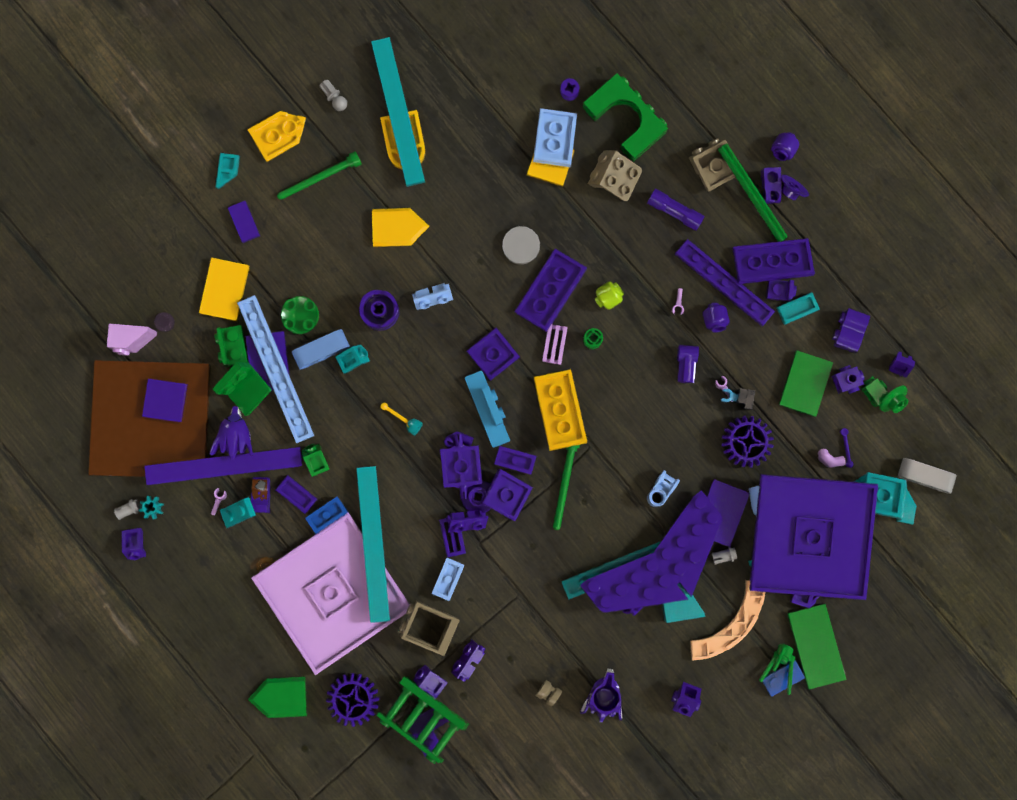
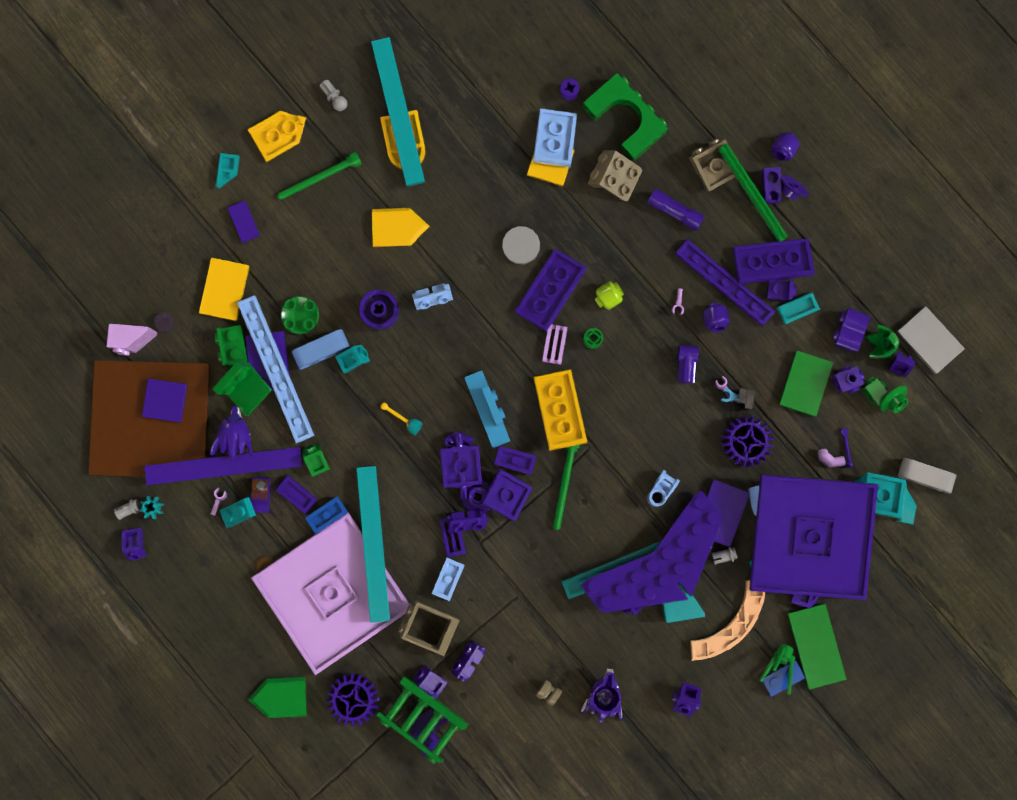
dark purple tile [466,328,520,381] -> none
none -> green piece [865,325,899,358]
none -> light grey tile [897,306,965,374]

